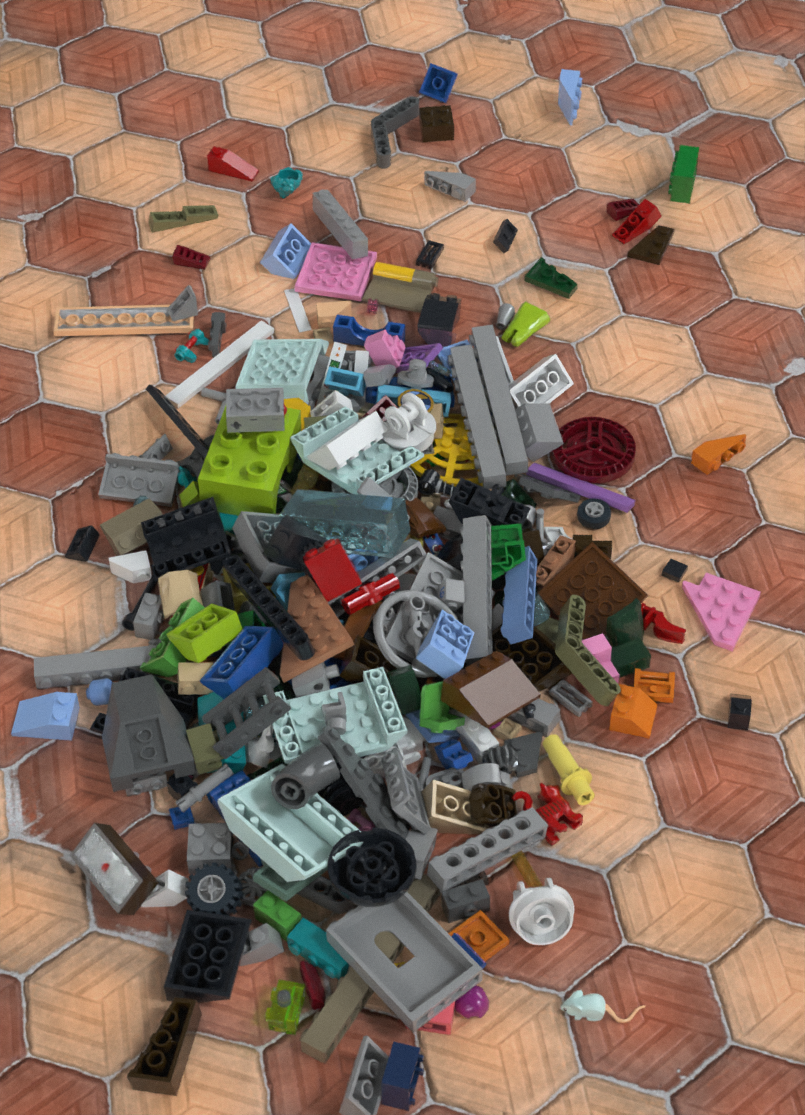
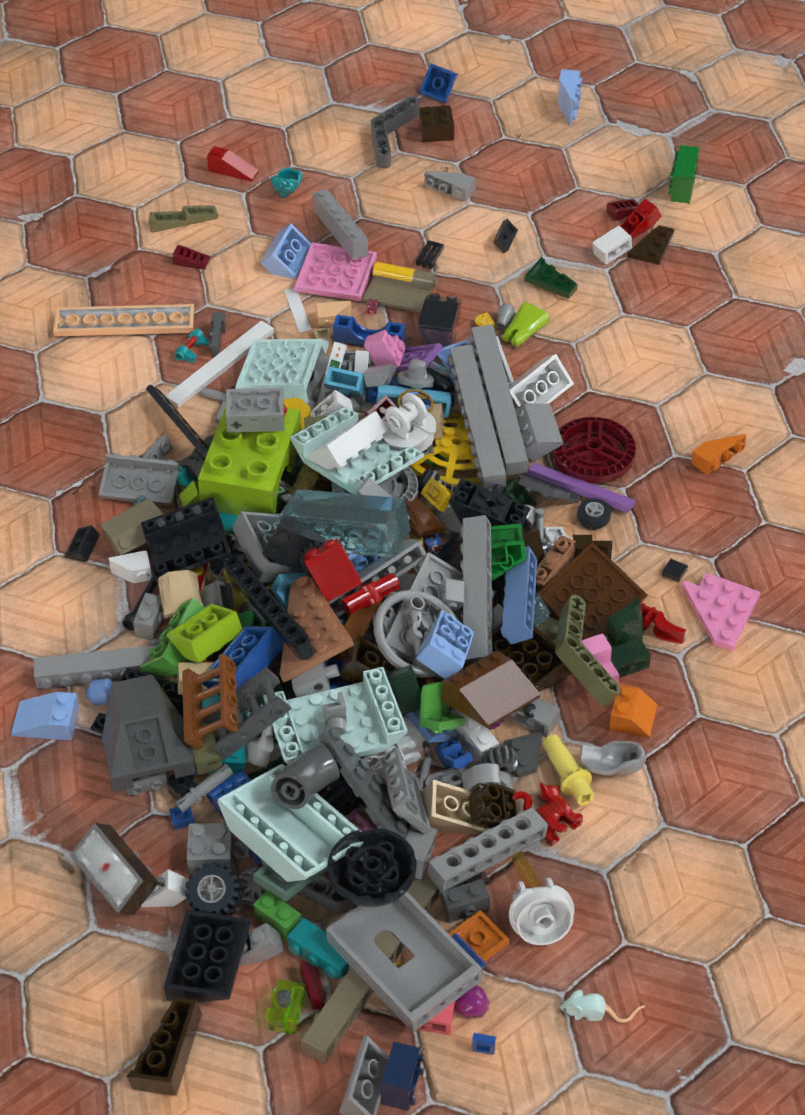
light grey slope [167,285,198,321] -> none
tan tile [493,718,522,740] -> none
light grey tile [549,679,593,717] -> none
orange plate [633,668,675,703] -> none
black slope [728,693,752,730] -> none
none -> dark orange fence [182,654,238,750]
none -> yellow slope [421,478,453,512]
none -> blue tile [472,1033,496,1055]
none -> yellow tile [475,312,495,328]
none -> light grey hair [580,740,645,776]
none -> white brick [592,226,632,265]

